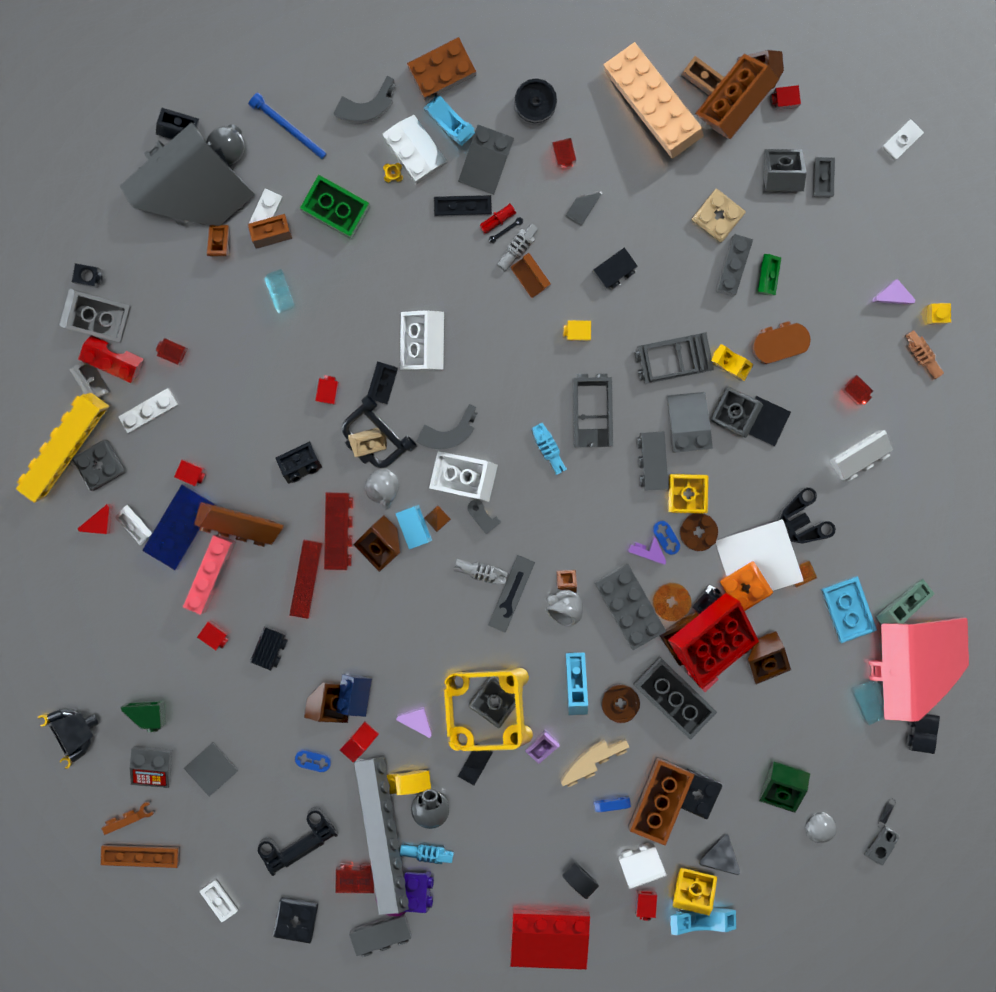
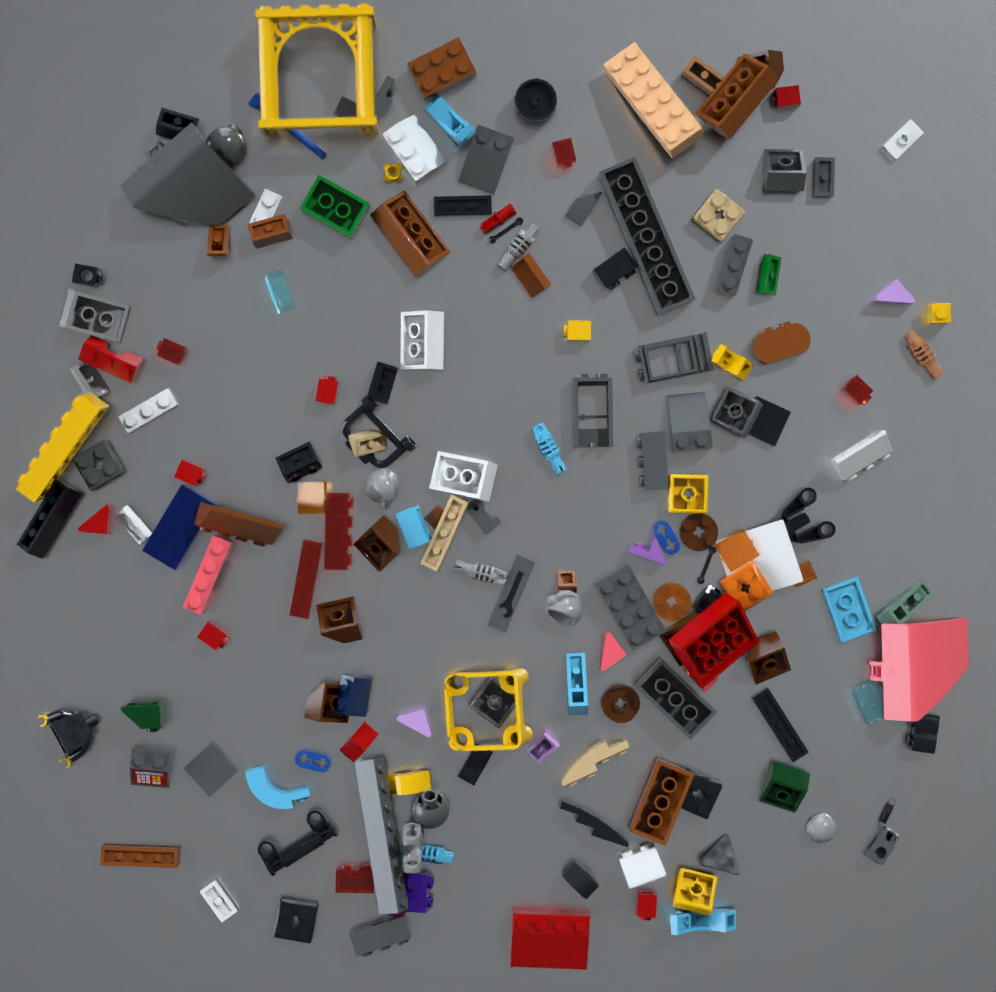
dark orange plate [101,802,154,835] -> none
black brick [250,625,288,671] -> none
dark grey arch [416,404,478,449] -> none
blue beam [594,797,631,812] -> none
none -> black brick [16,479,82,559]
none -> medium azure arch [245,766,311,809]
none -> yellow arch [255,4,379,136]
none -> clear orange piece [296,482,328,514]
none -> reddish brown slope [316,596,362,643]
none -> dark orange slope [370,190,451,276]
none -> light grey piece [403,823,424,873]
none -> tan plate [420,494,470,572]
none -> black slope [559,799,629,847]
none -> dark grey brick [598,157,695,316]
none -> coral slope [600,631,626,671]
none -> black hinge [697,546,717,584]
none -> clear orange piece [714,528,759,572]
none -> black tile [751,687,809,762]

